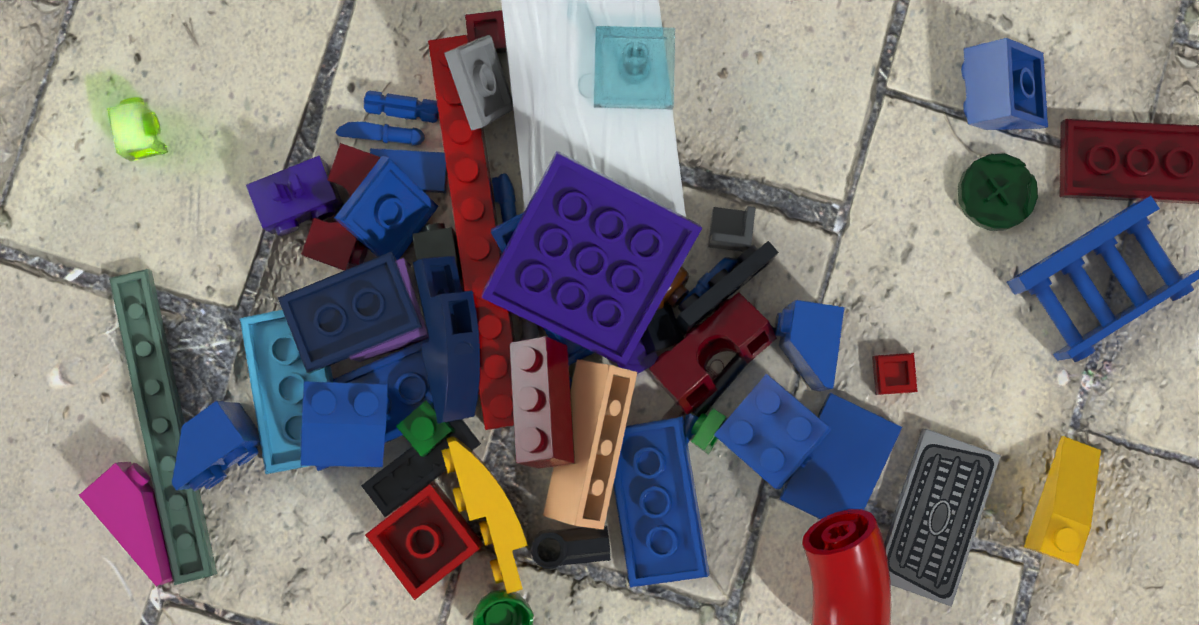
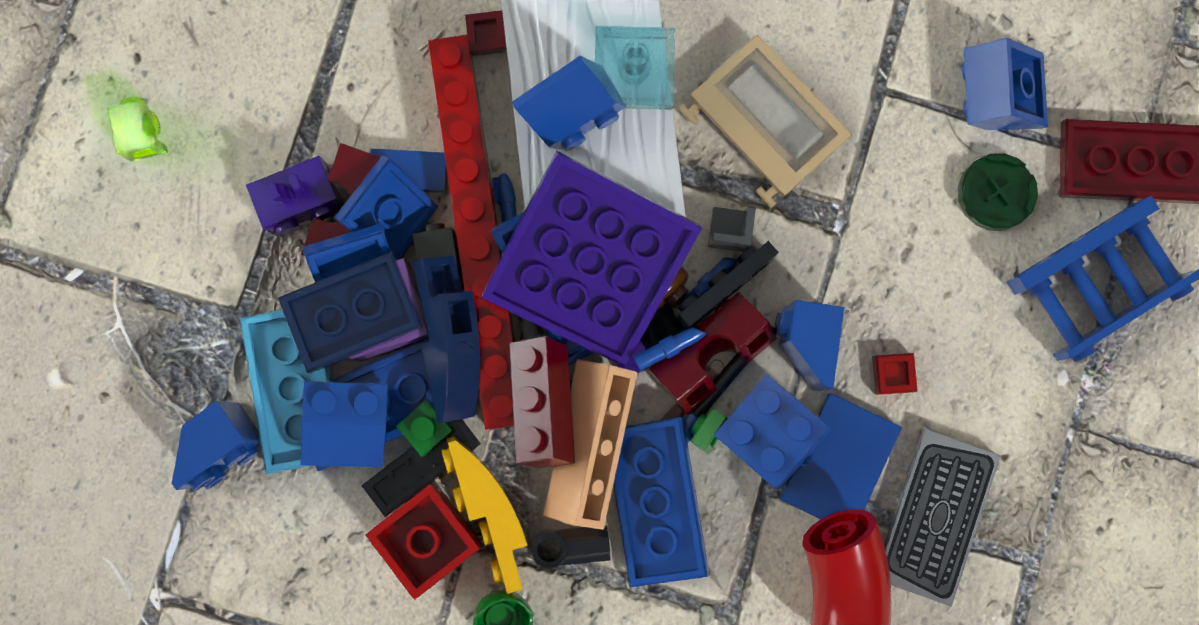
dark pink slope [79,462,173,587] -> none
sand green tile [109,269,217,585] -> none
blue piece [335,122,425,146] -> none
blue axle [364,91,439,123] -> none
light grey tile [444,35,514,130] -> none
yellow slope [1024,436,1101,566] -> none
none -> blue tile [303,223,391,282]
none -> blue slope [512,56,626,151]
none -> blue piece [633,327,707,371]
none -> piece [678,34,852,208]

